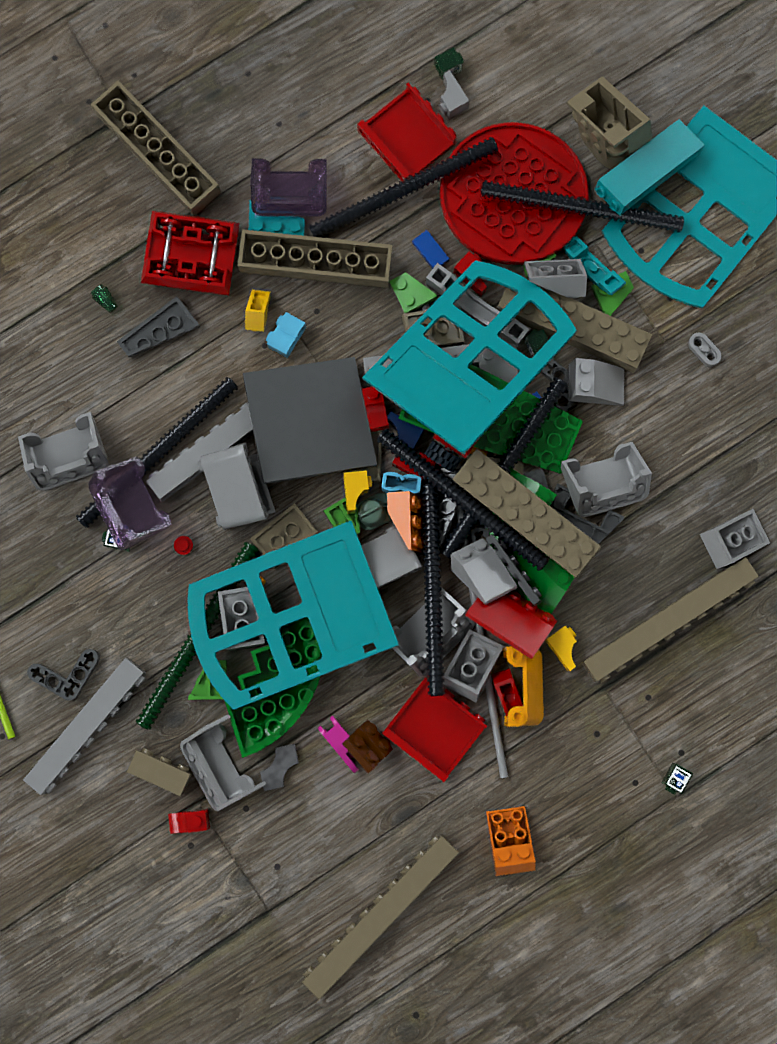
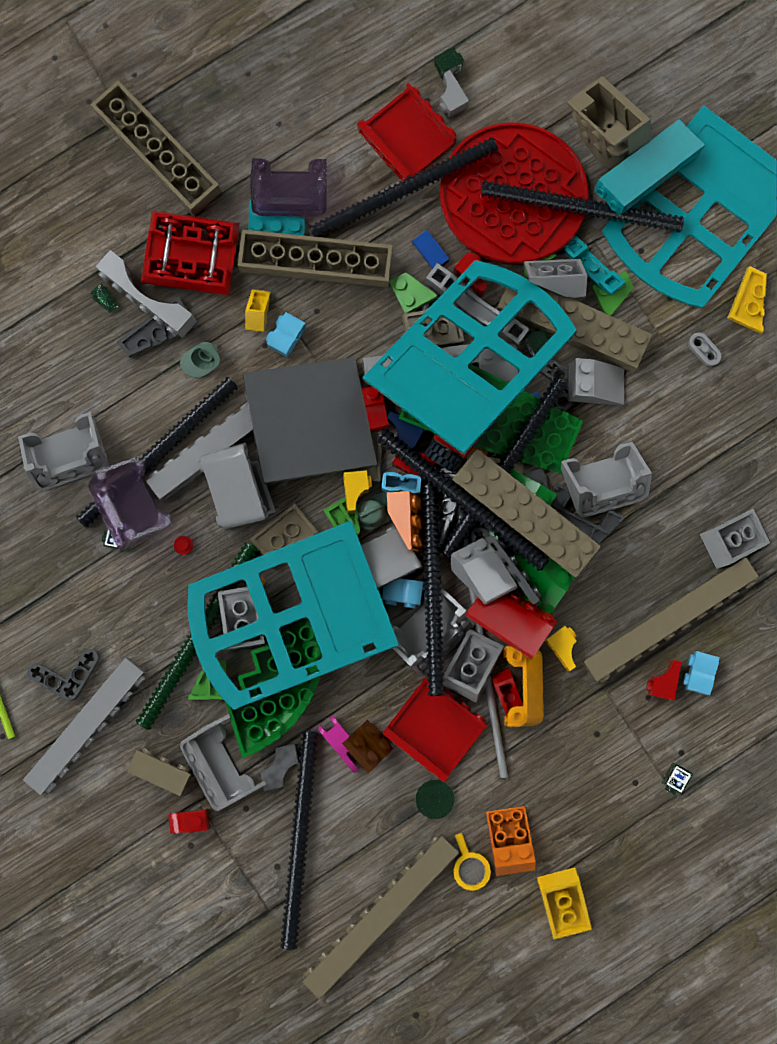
none -> light grey arch [95,250,197,338]
none -> sand green piece [180,342,220,378]
none -> black piece [280,731,319,950]
none -> medium azure brick [382,578,423,609]
none -> clear green tile [416,779,454,819]
none -> piece [453,833,491,891]
none -> yellow slope [537,867,592,939]
none -> red arch [646,660,682,700]
none -> medium azure brick [683,651,720,696]
none -> yellow wing [727,266,767,334]

